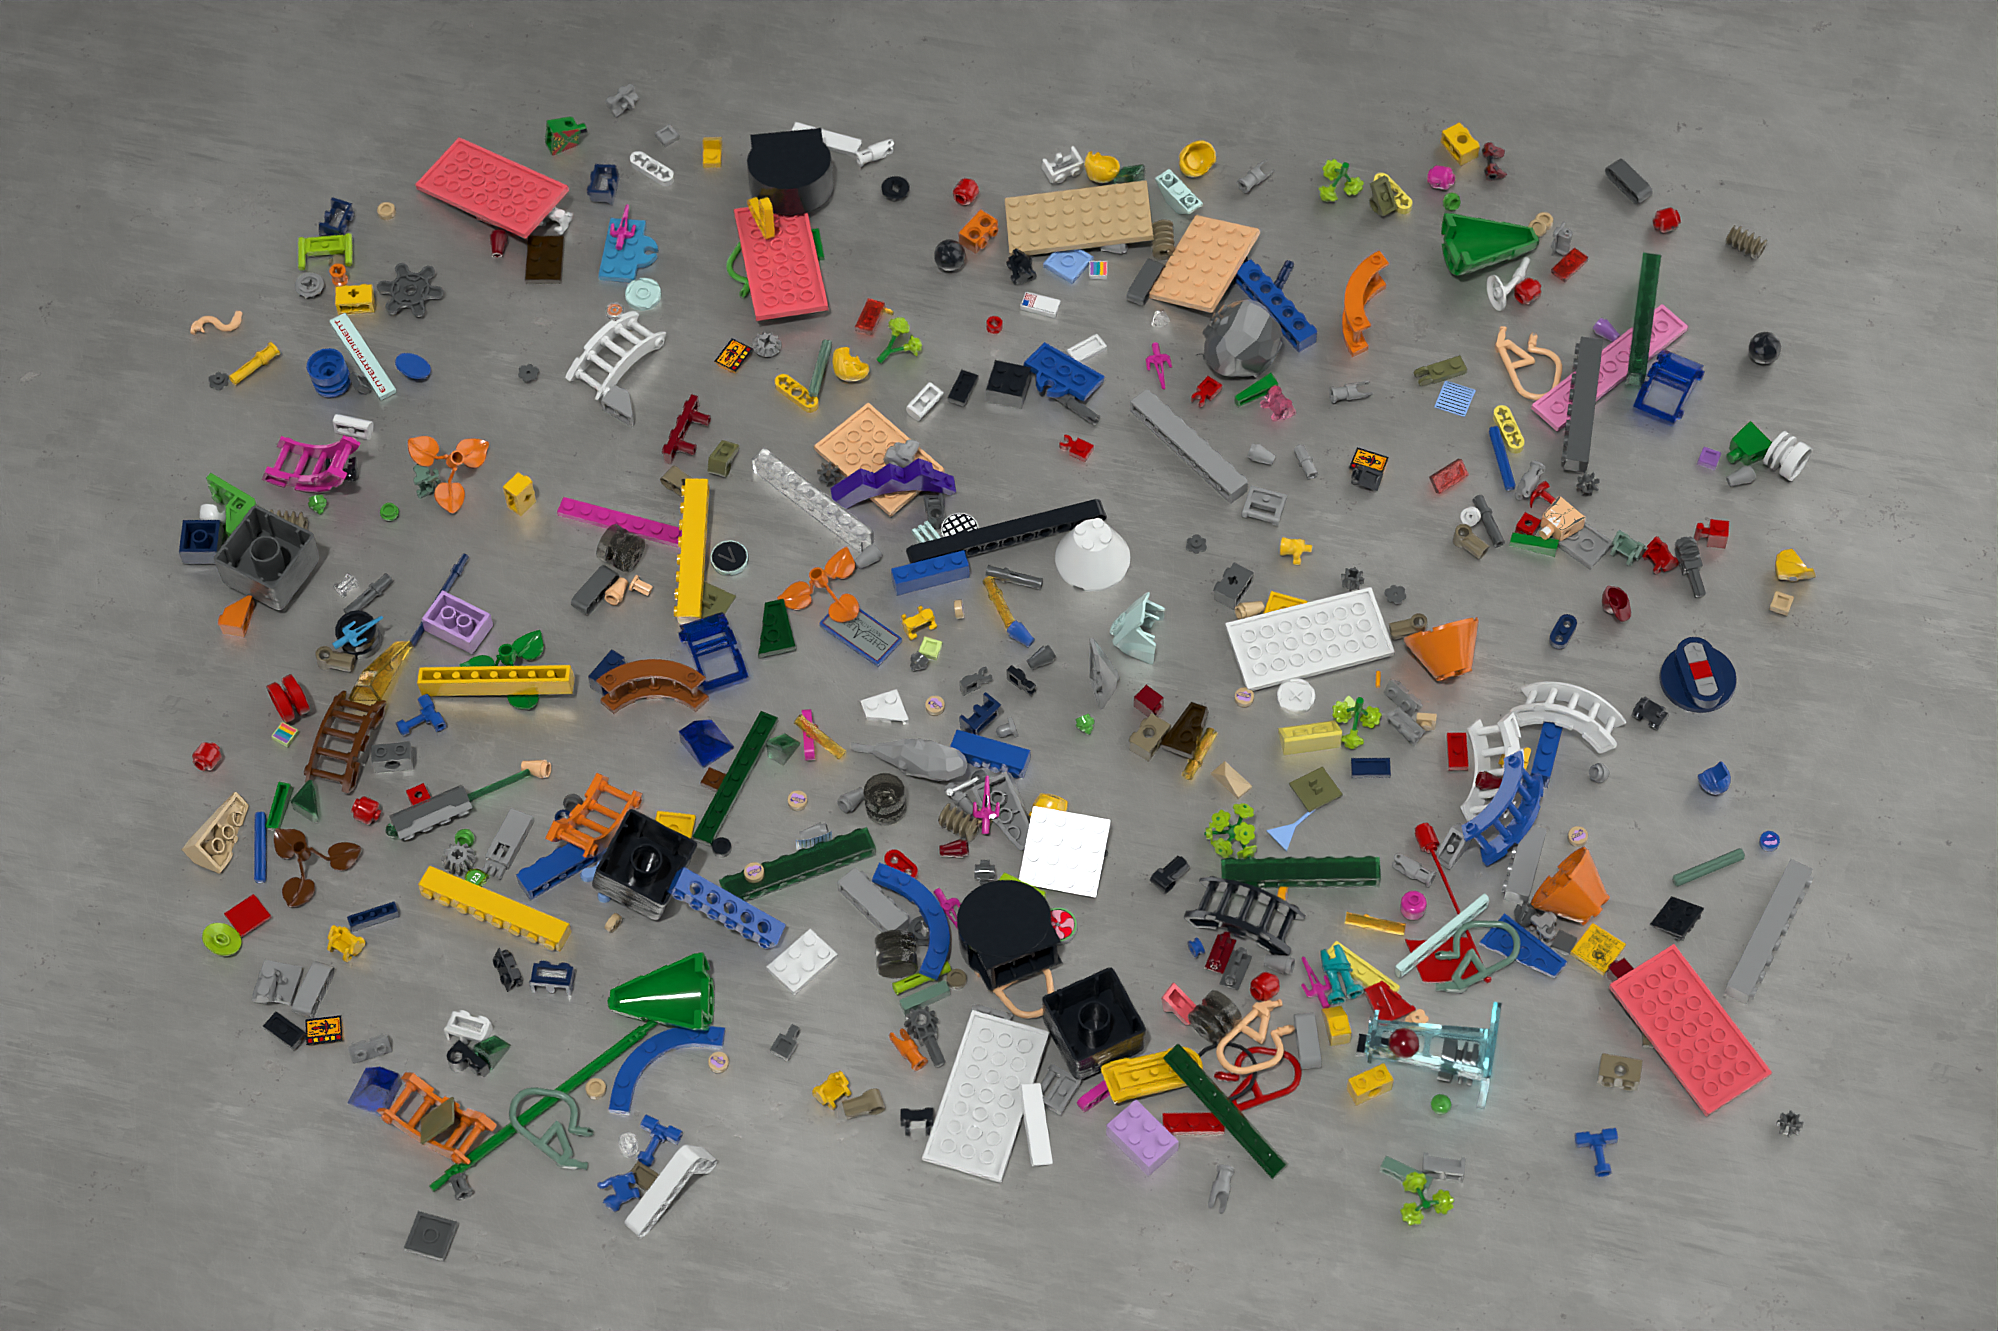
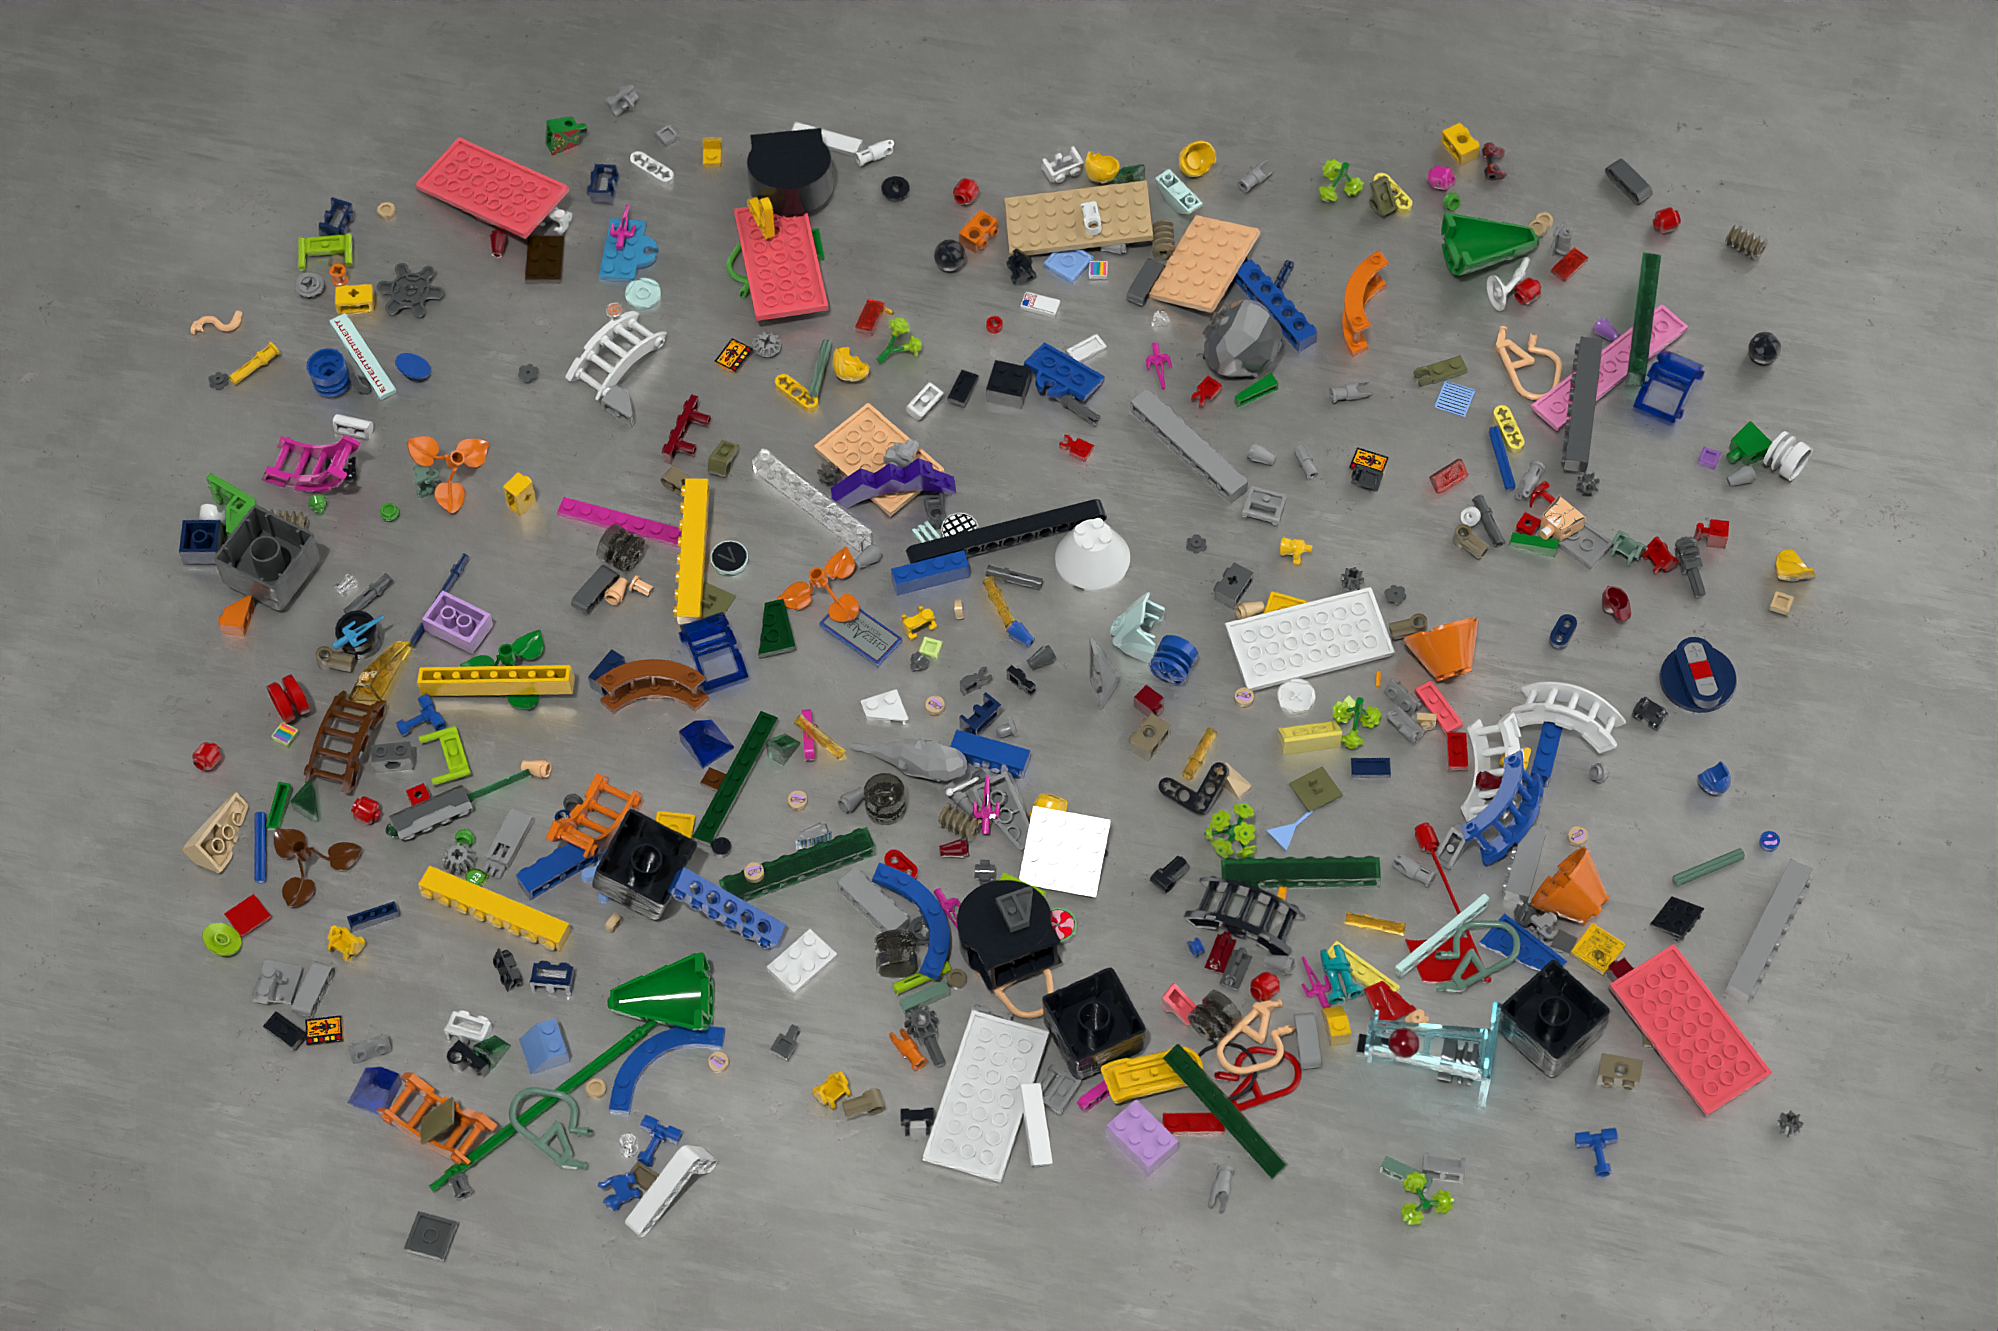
bright green plate [1075,714,1095,735] -> none
dark brown wing [1160,702,1209,759] -> none
clear pink piece [1260,386,1296,421] -> none
yellow brick [1346,1063,1394,1106] -> none
dark pink head [1400,891,1427,920] -> none
bright green plate [1431,1094,1451,1115] -> none
none -> lime plate [418,725,471,786]
none -> medium blue slope [519,1018,570,1075]
none -> dark grey wing [996,886,1033,933]
none -> white piece [1081,201,1102,235]
none -> blue wheel [1148,635,1199,685]
none -> black beam [1158,762,1229,814]
none -> coral plate [1414,681,1463,735]
none -> black brick [1497,960,1610,1077]

